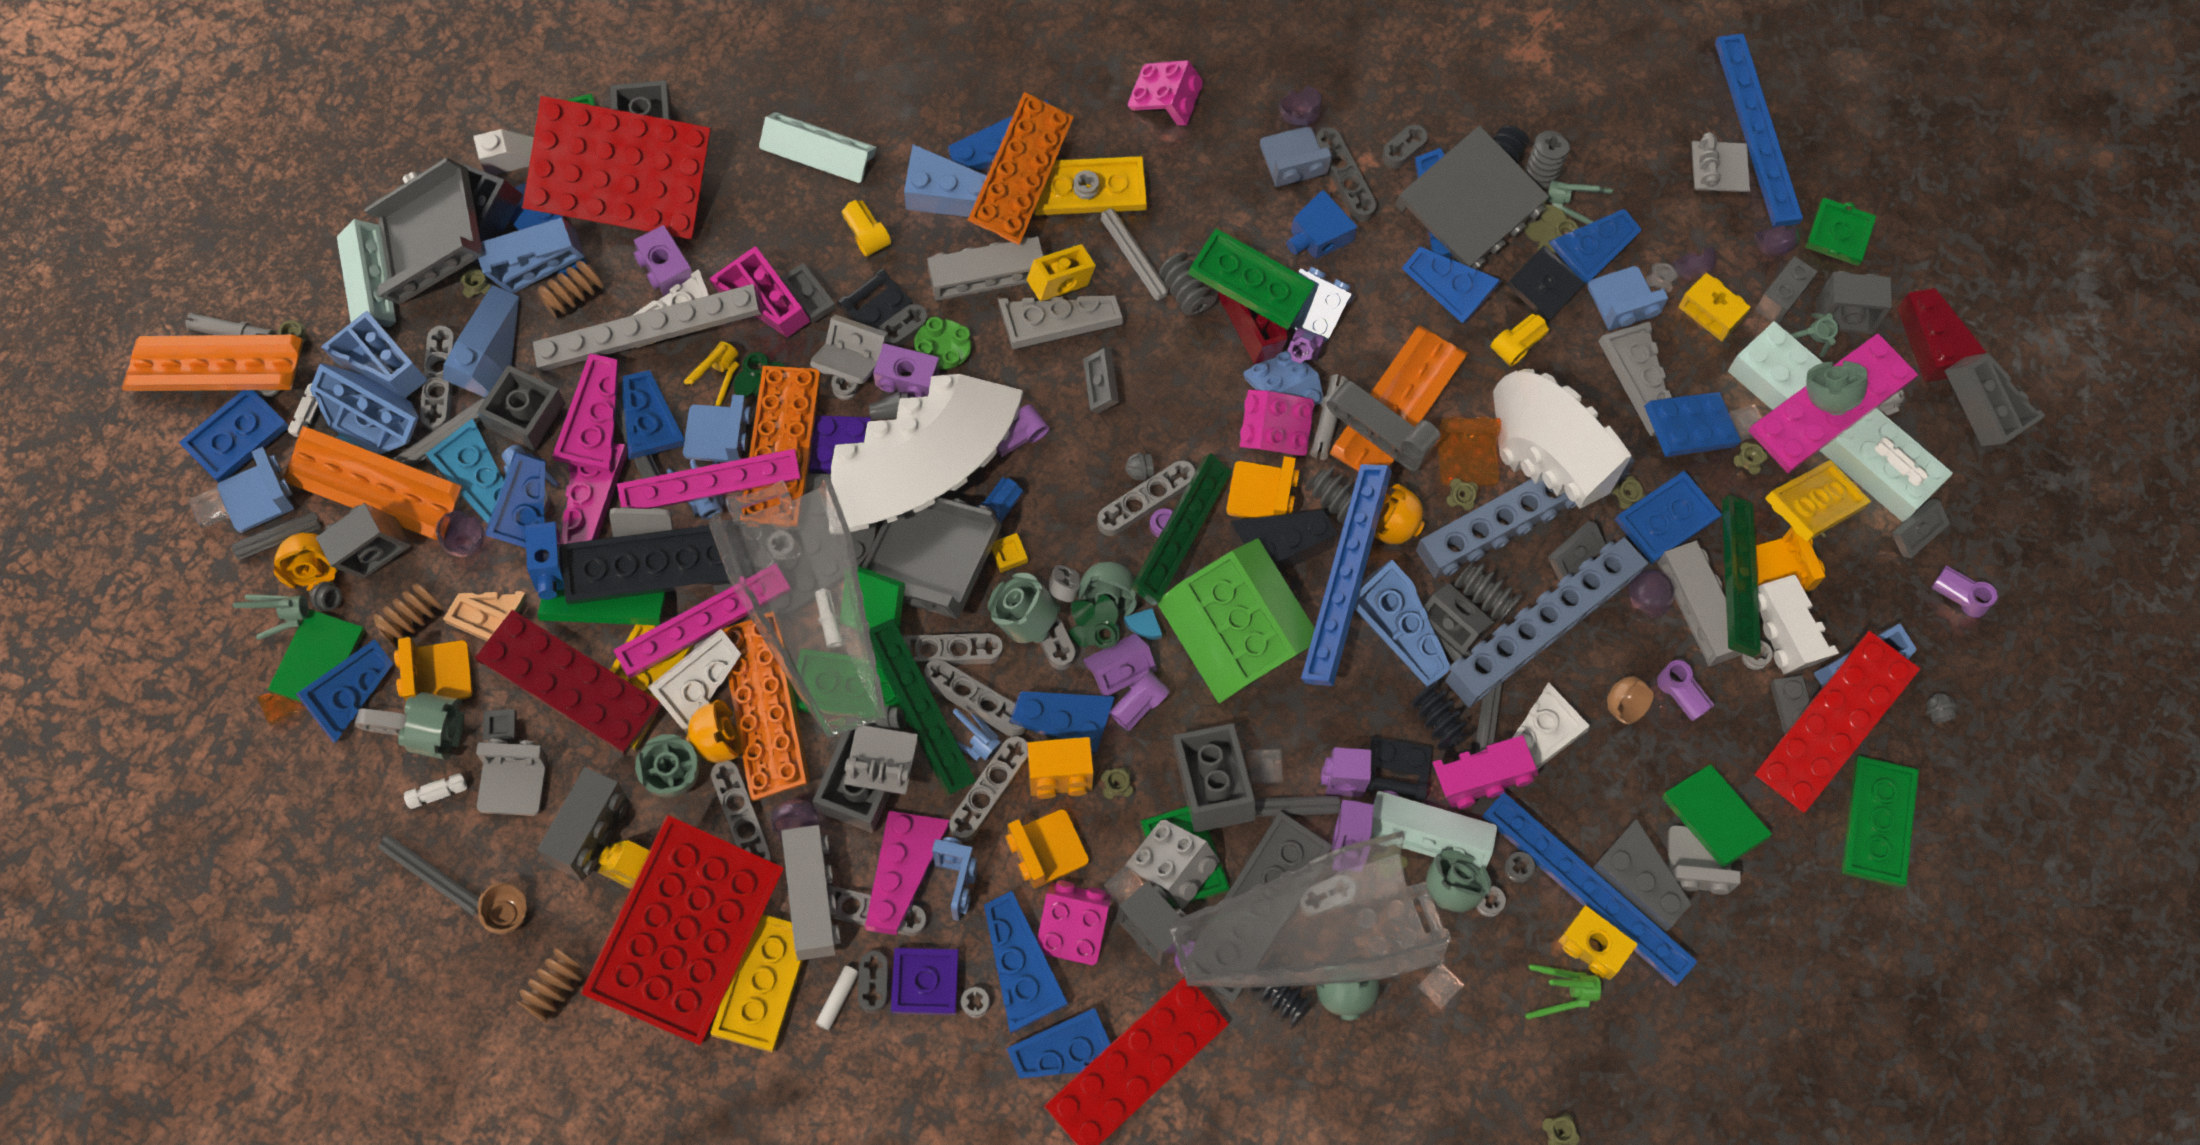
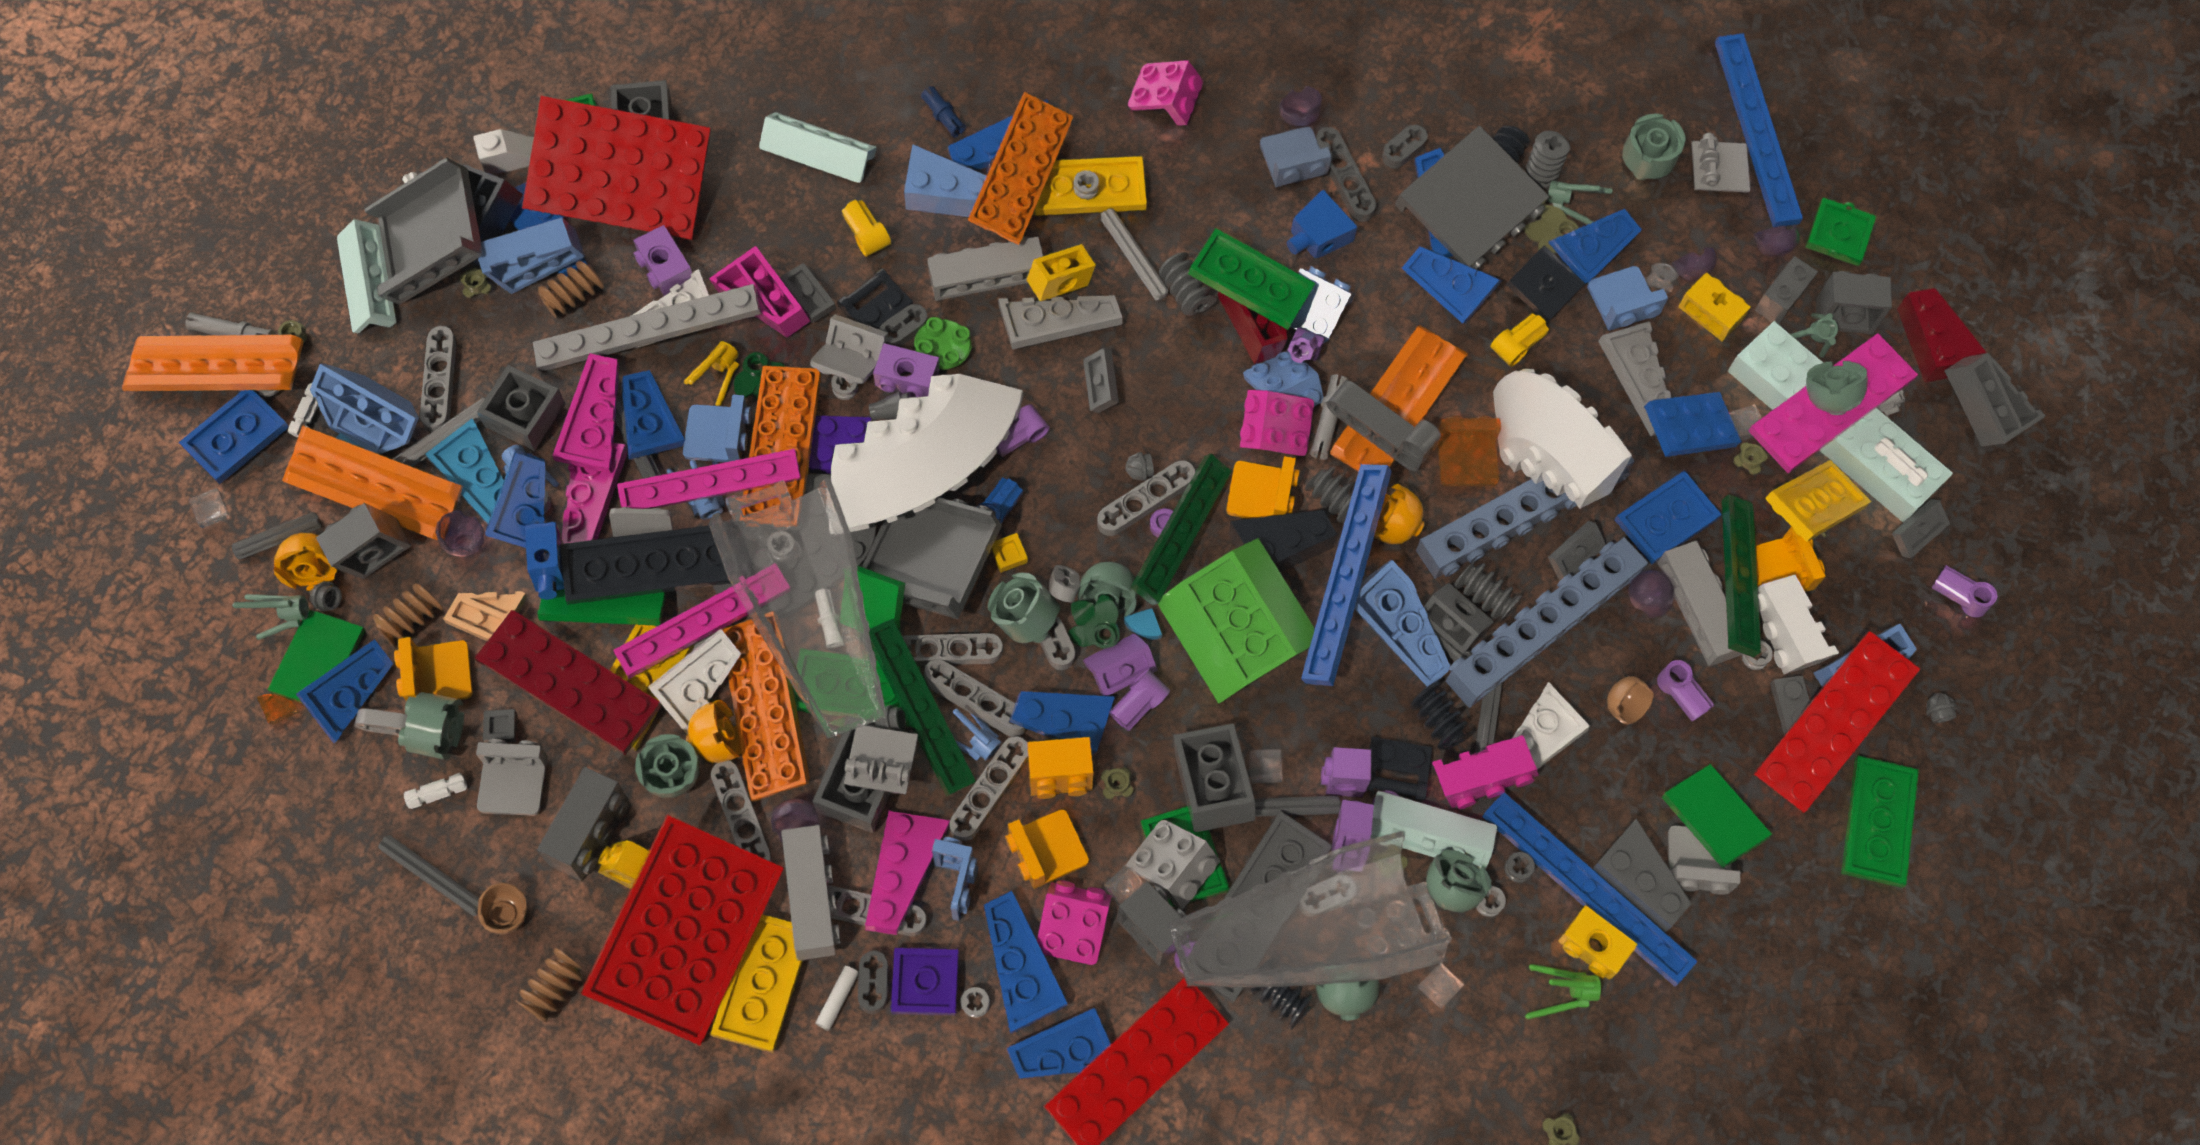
medium blue bracket [217,447,294,533] -> none
medium blue wedge [321,310,427,398] -> none
medium blue wedge [443,285,519,398] -> none
olive plate [1446,478,1478,510] -> none
olive plate [1611,476,1645,510] -> none
none -> dark blue pin [921,86,966,138]
none -> sand green brick [1622,114,1686,180]

